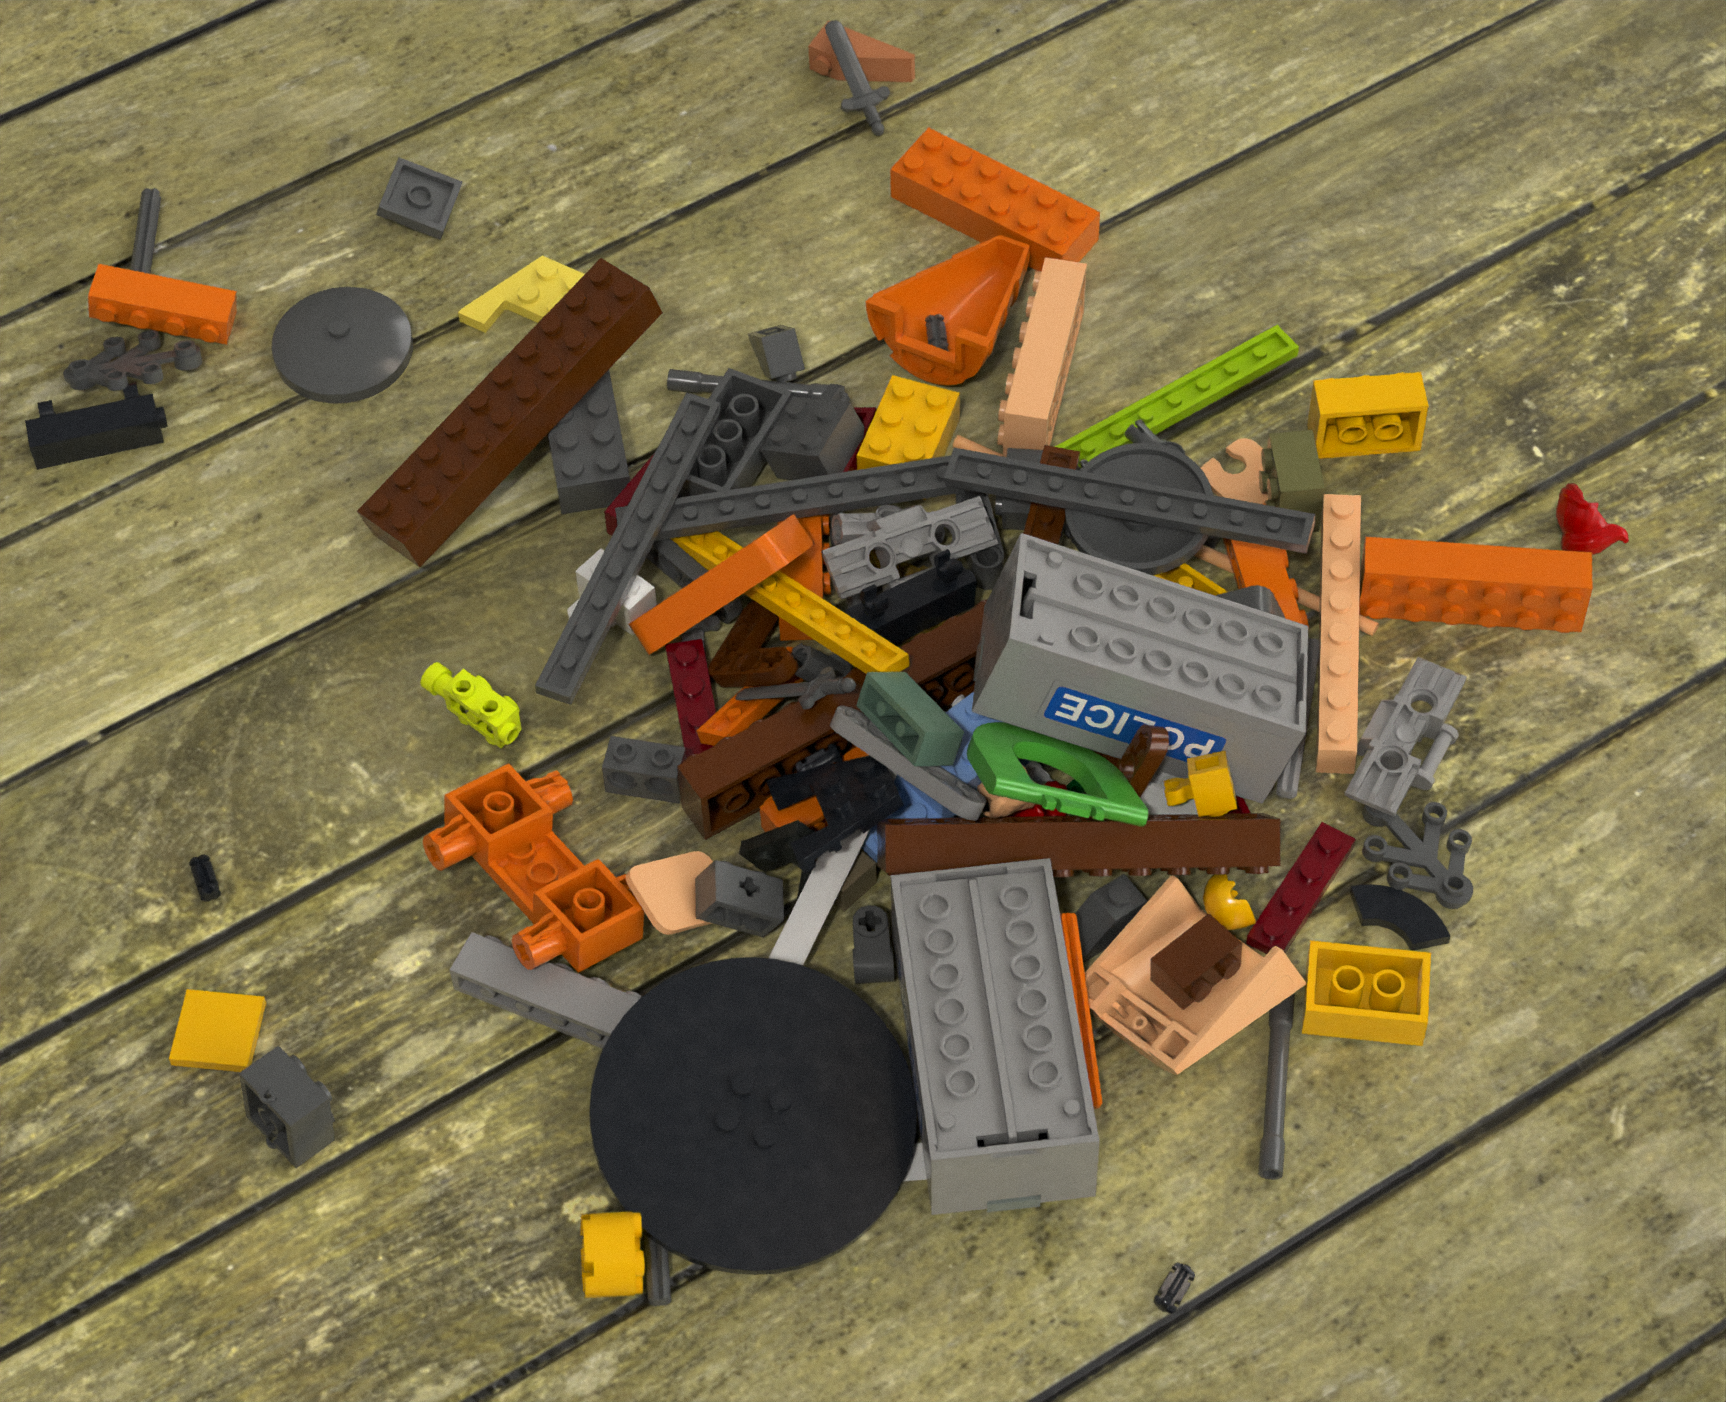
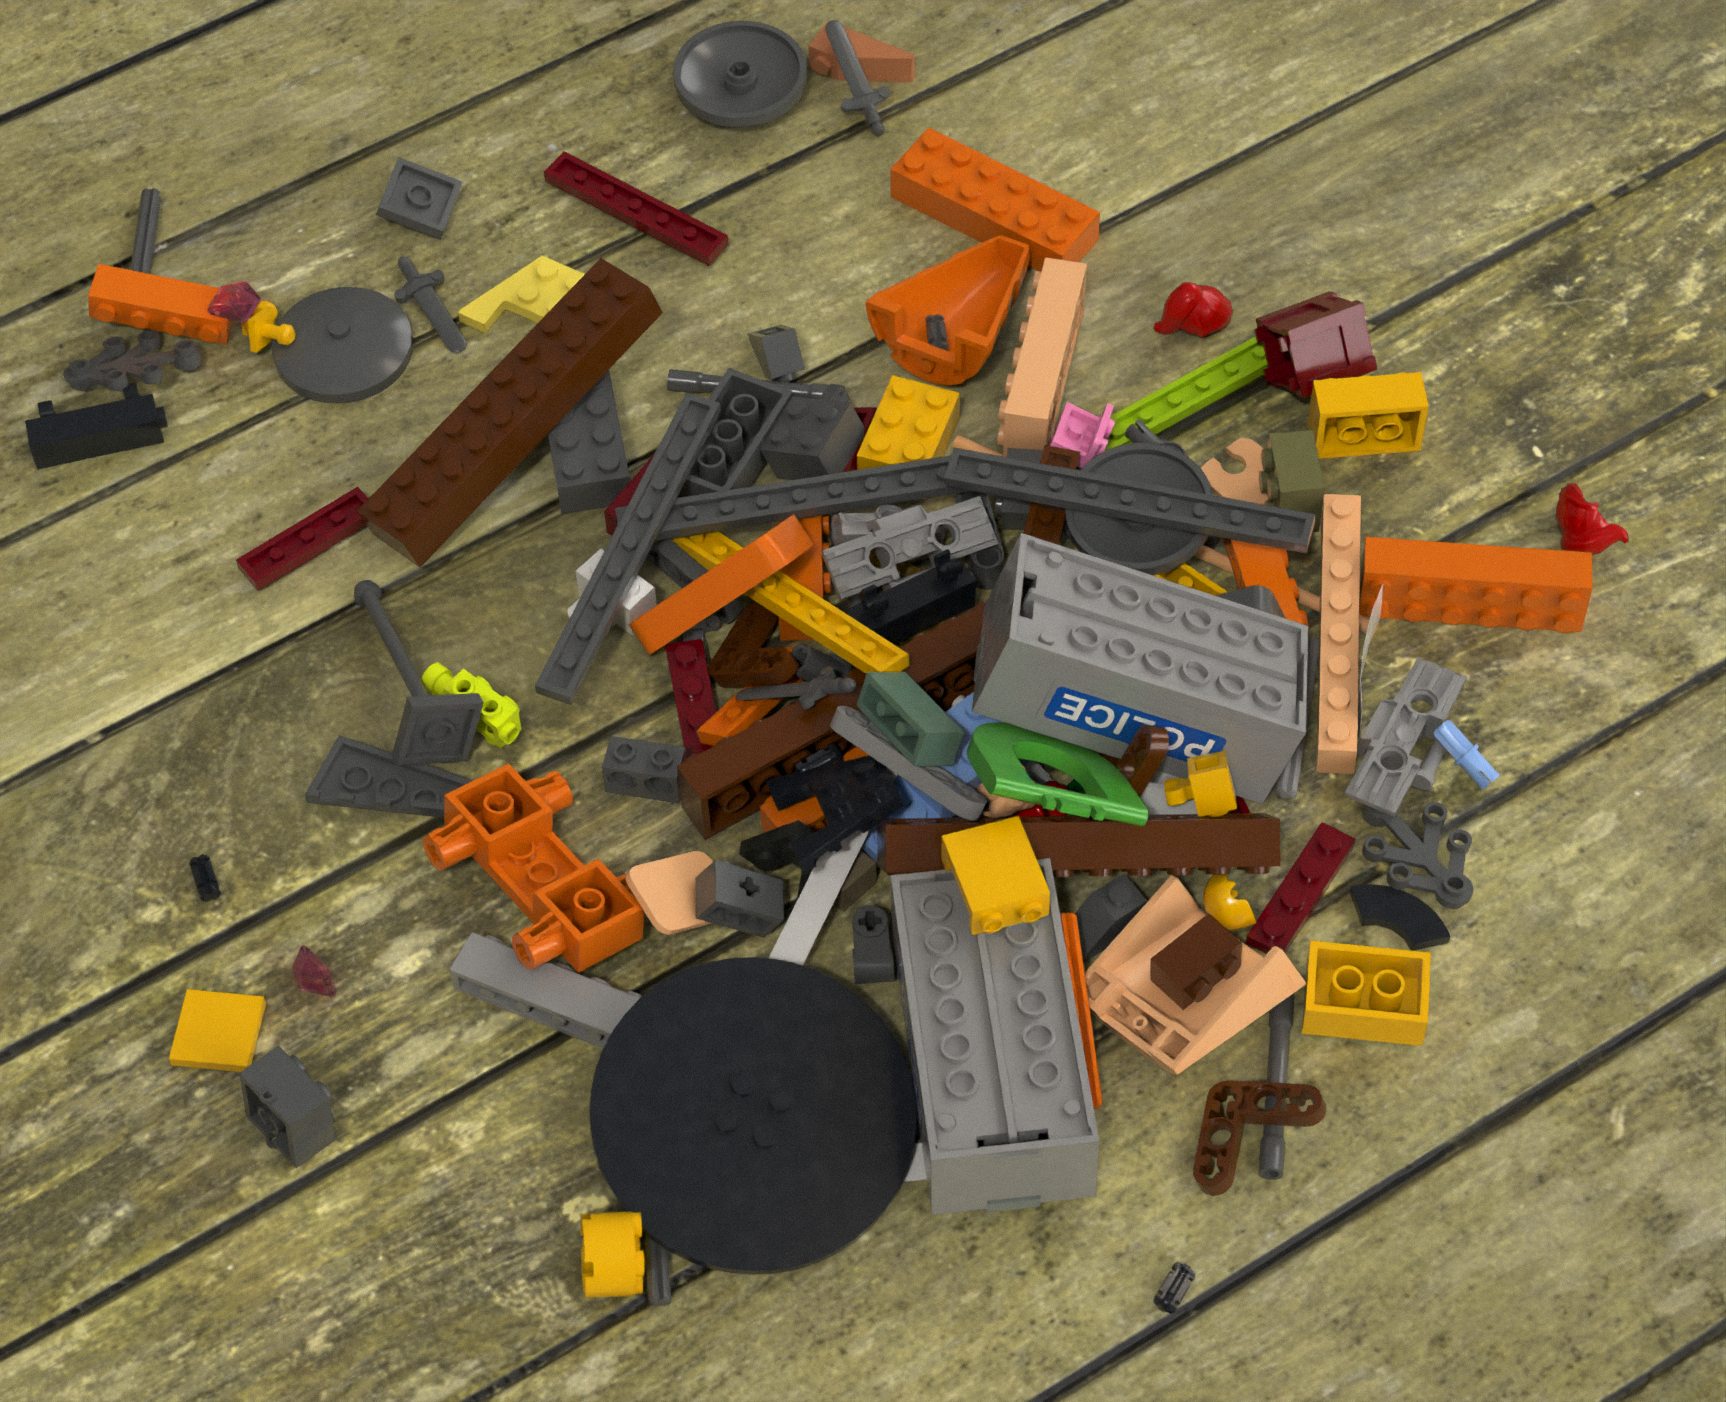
none -> clear pink slope [207,281,260,323]
none -> dark red plate [236,487,368,591]
none -> yellow piece [241,300,295,353]
none -> clear pink slope [292,945,336,997]
none -> dark grey wing [305,735,473,818]
none -> dark grey tile [354,580,484,766]
none -> dark grey sword [395,256,467,353]
none -> dark red plate [544,151,729,266]
none -> dark grey dish [673,21,807,127]
none -> yellow panel [941,816,1050,935]
none -> bright pink bracket [1049,402,1115,468]
none -> red hair [1153,282,1233,338]
none -> reddish brown beam [1193,1080,1326,1196]
none -> dark red container [1254,291,1378,398]
none -> white sticker [1358,584,1384,740]
none -> light blue axle [1433,720,1500,790]

